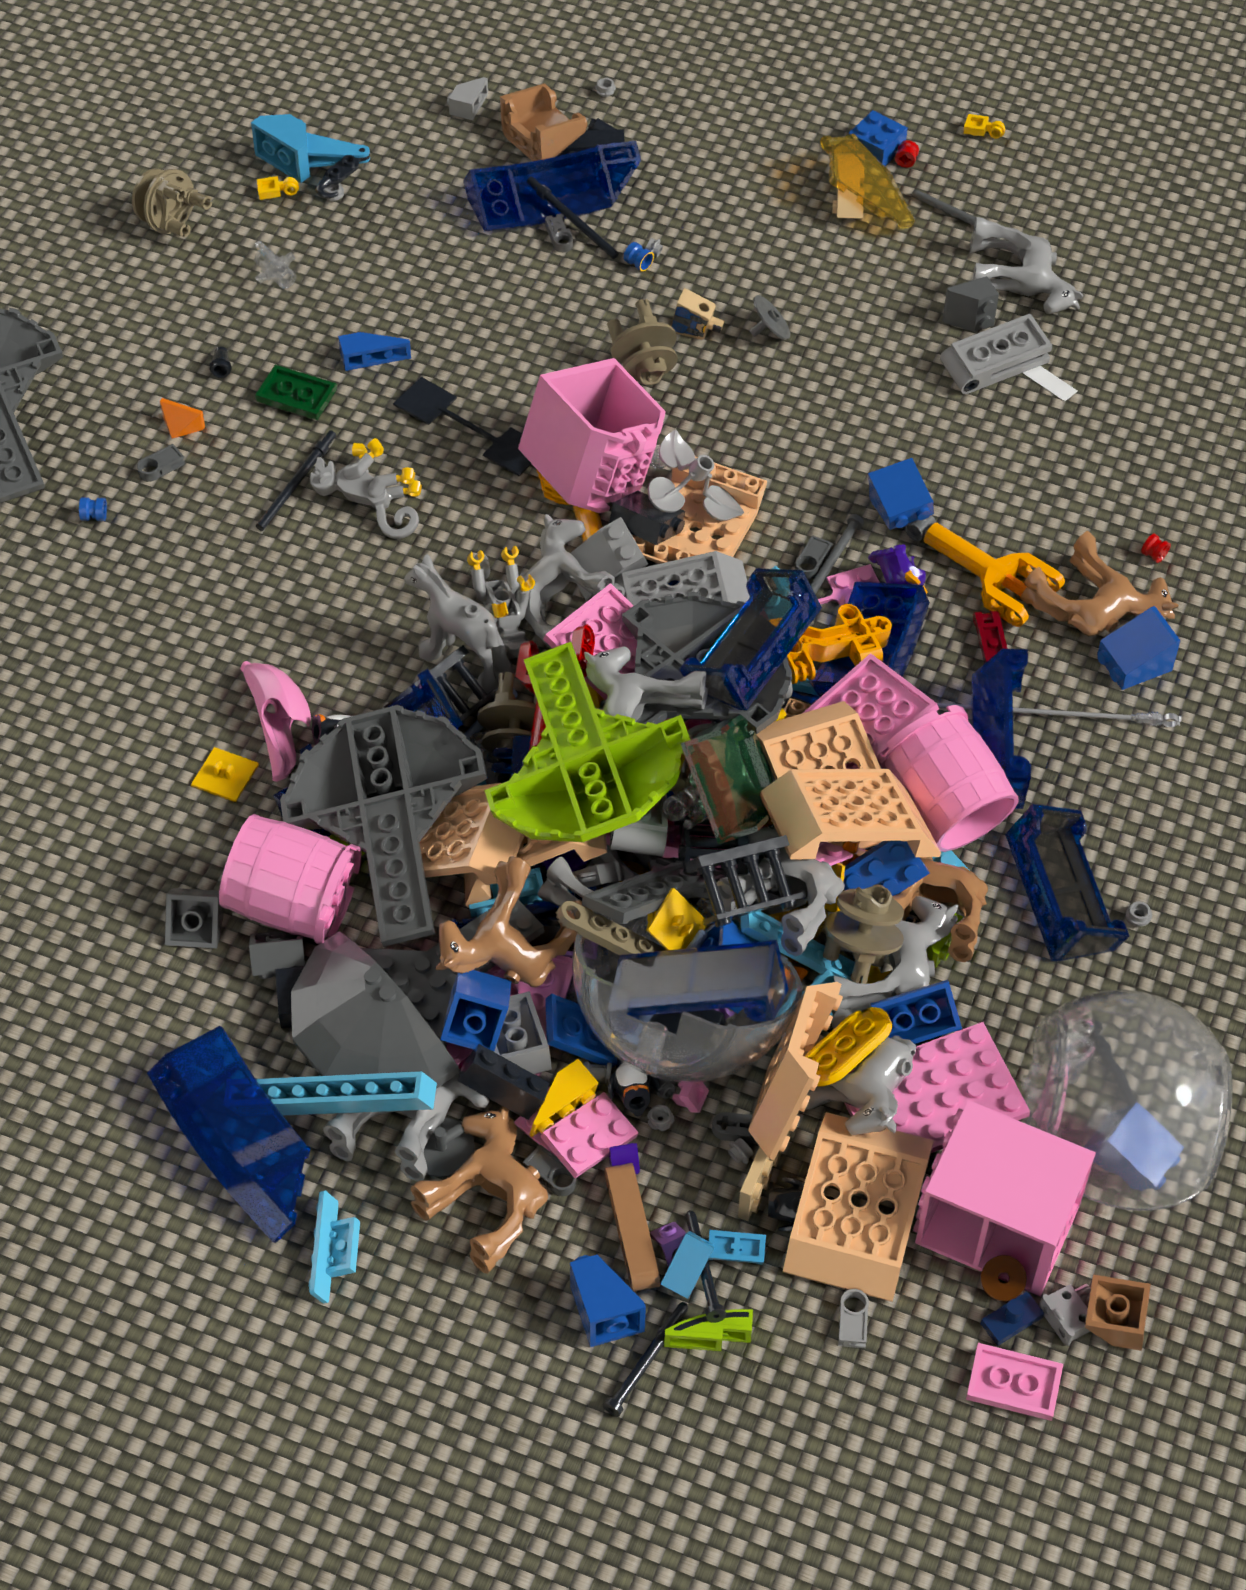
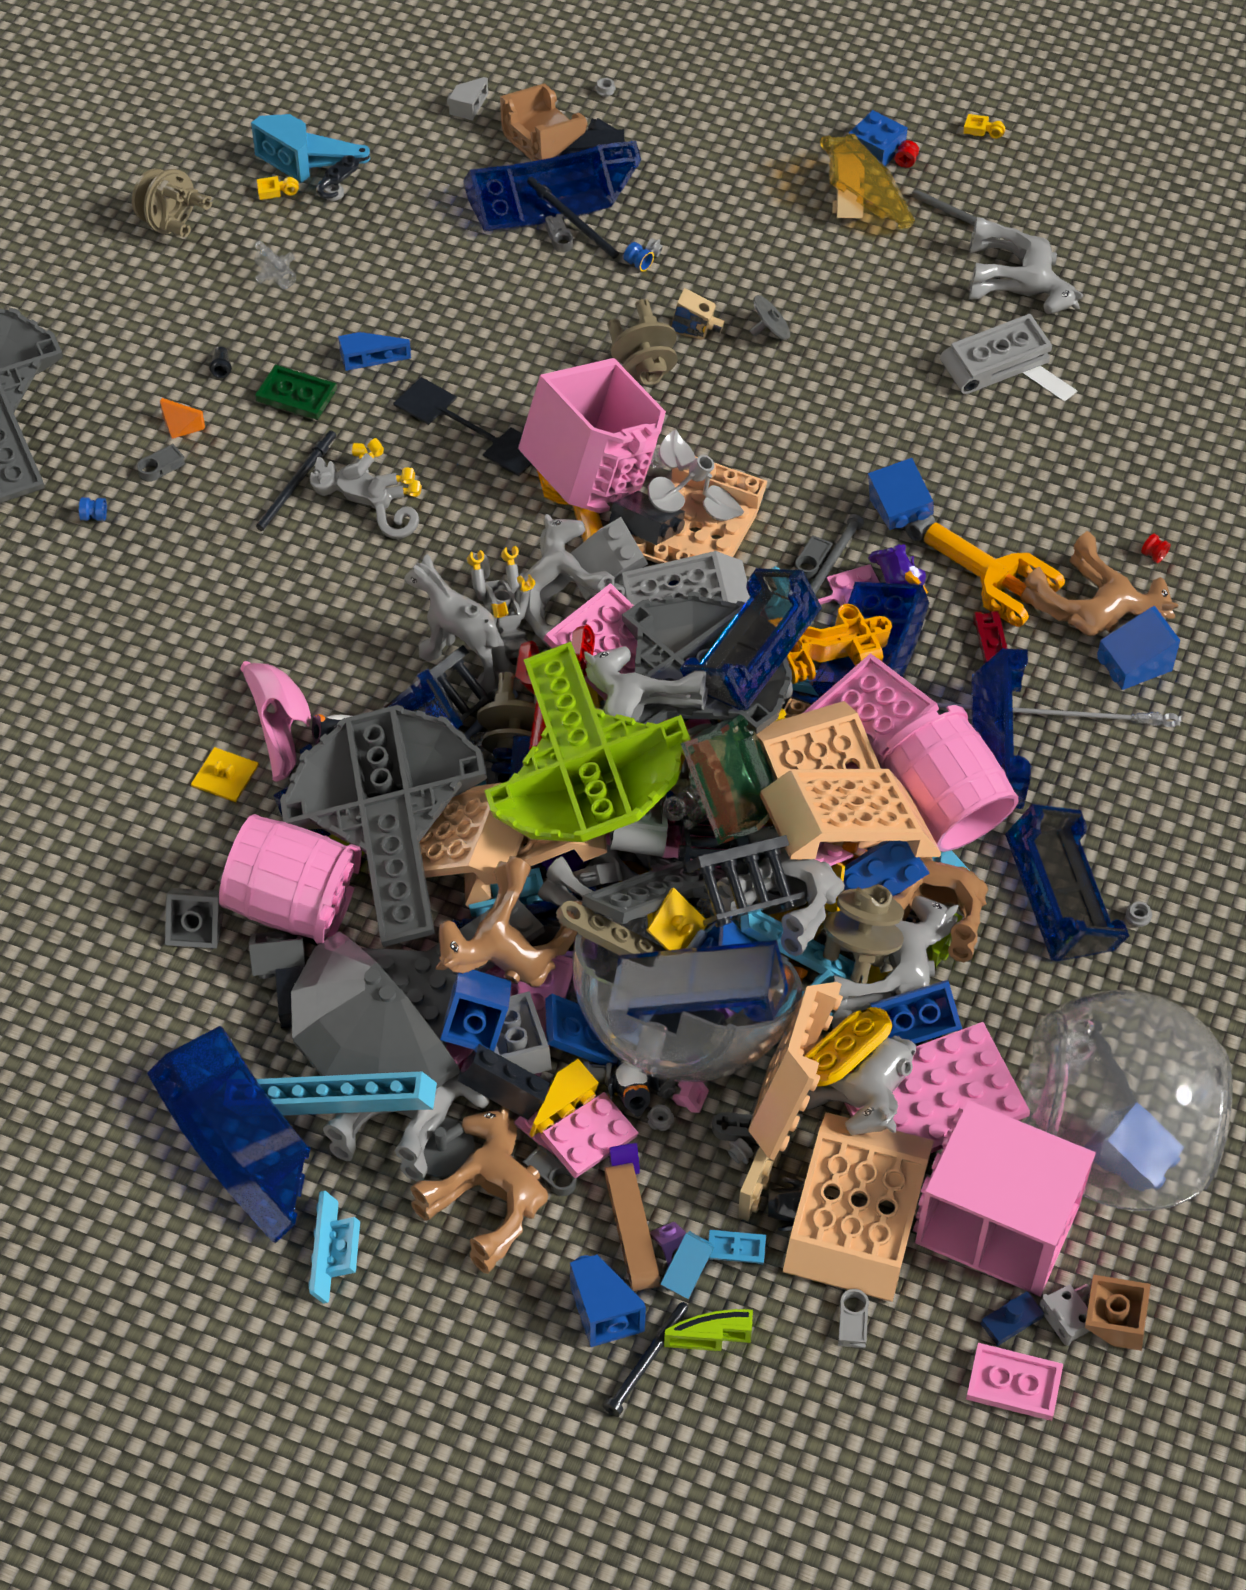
black bar [685,1210,726,1323] -> none
dark grey slope [943,276,999,332] -> none
reddish brown piece [981,1255,1027,1302] -> none

